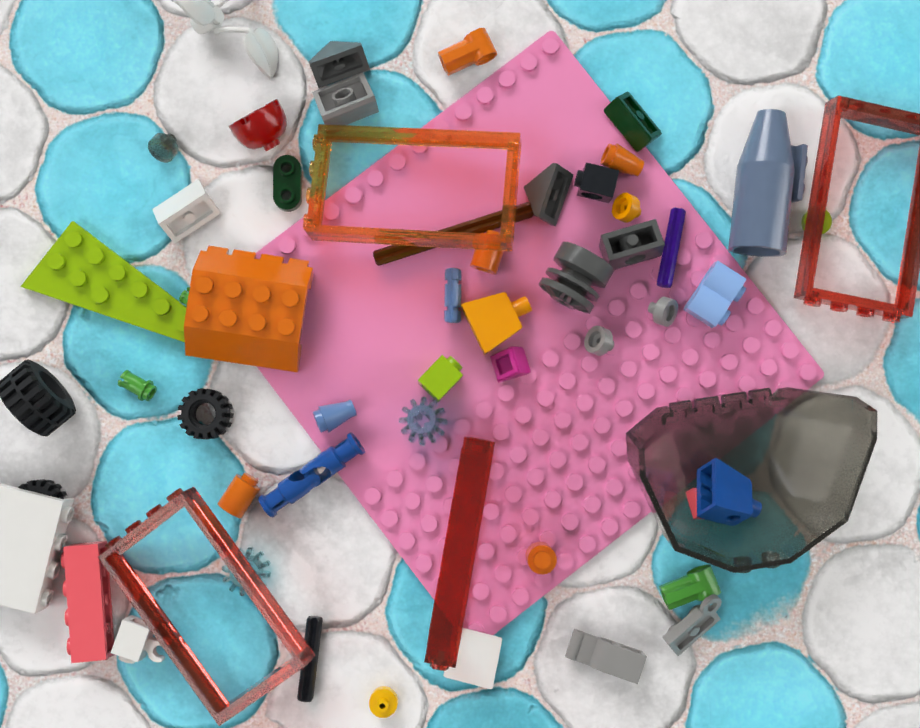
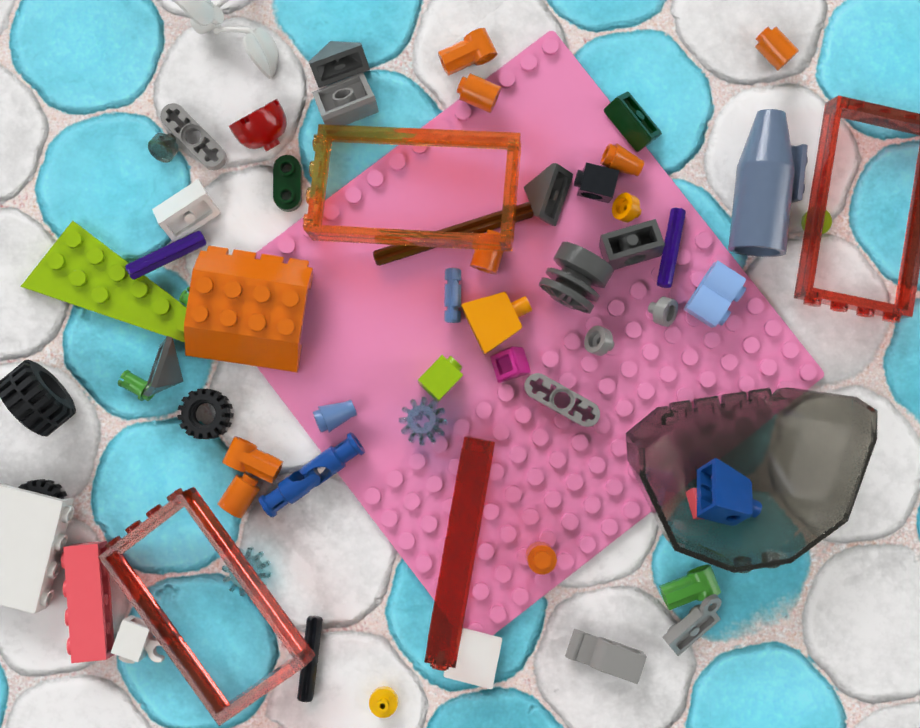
none -> dark purple axle [125,231,207,280]
none -> dark grey slope [143,336,183,397]
none -> light grey beam [160,103,227,170]
none -> orange piece [222,436,284,484]
none -> orange brick [457,73,501,113]
none -> light grey beam [524,373,600,427]
none -> orange brick [755,26,799,71]

